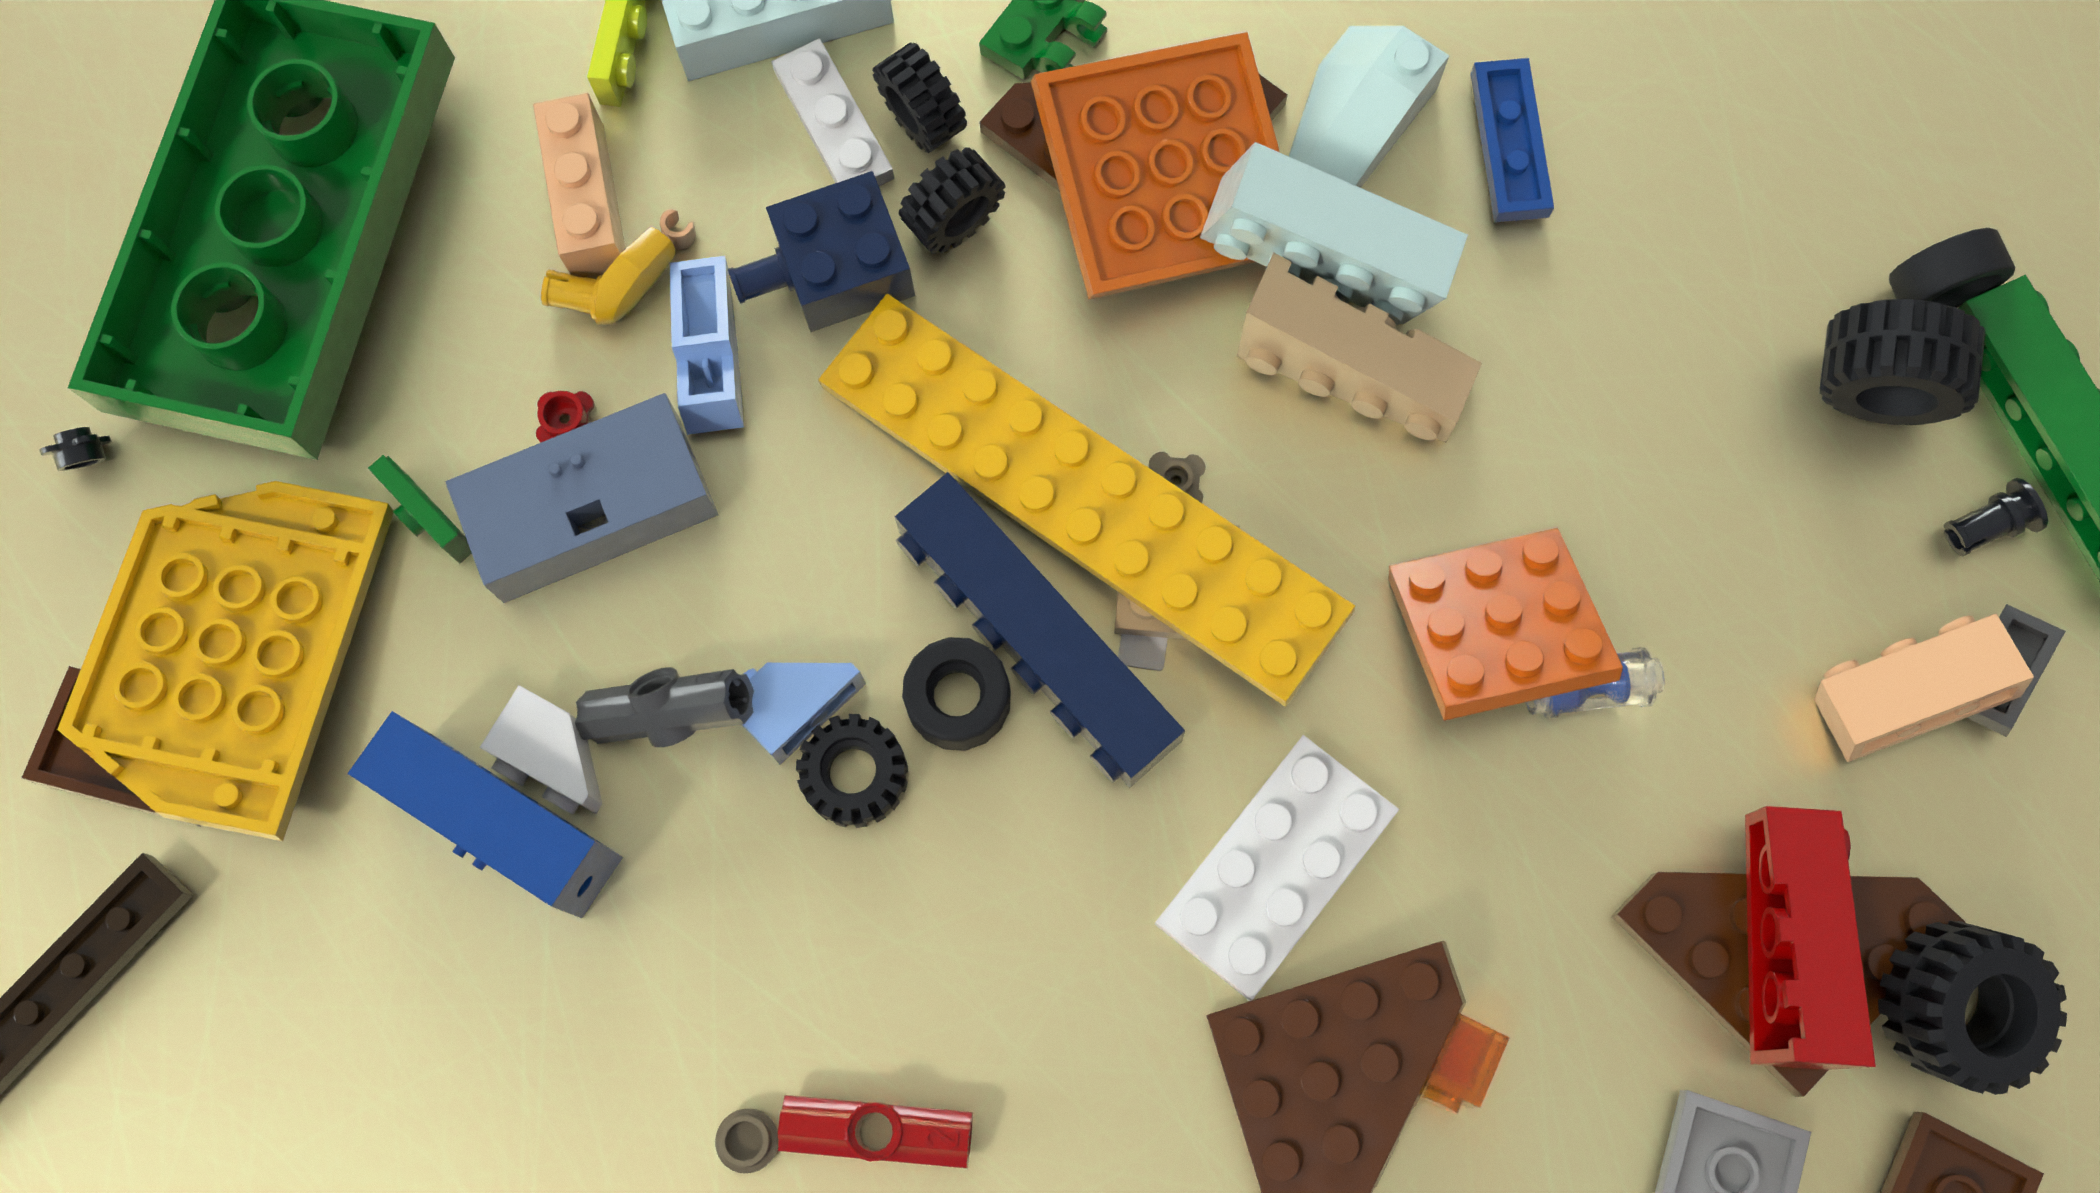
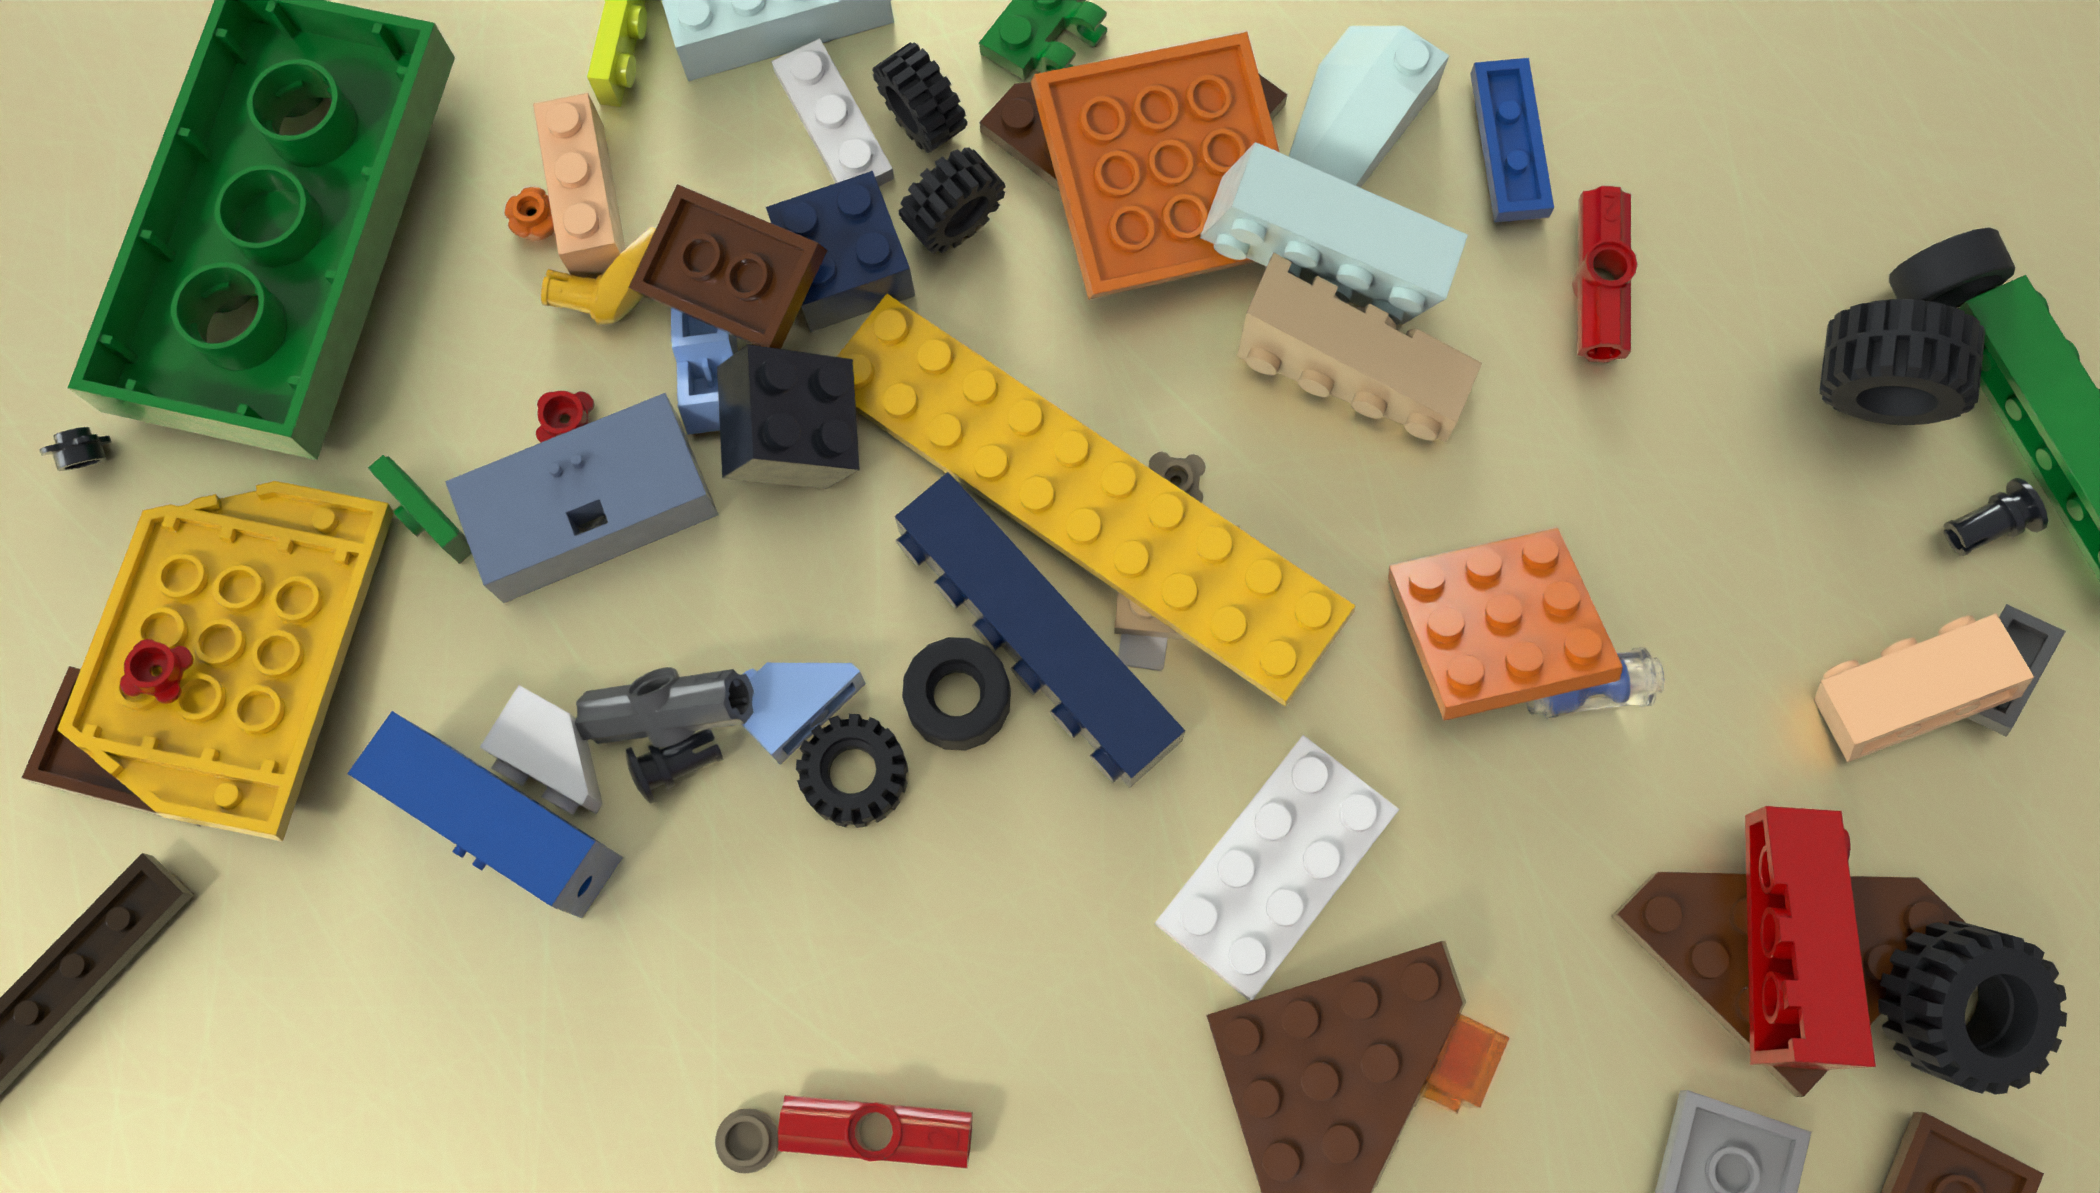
none -> red plate [120,639,194,704]
none -> orange plate [505,187,554,241]
none -> black pin [626,729,724,804]
none -> reddish brown plate [628,184,827,349]
none -> black brick [717,344,860,489]
none -> red piece [1572,186,1638,363]

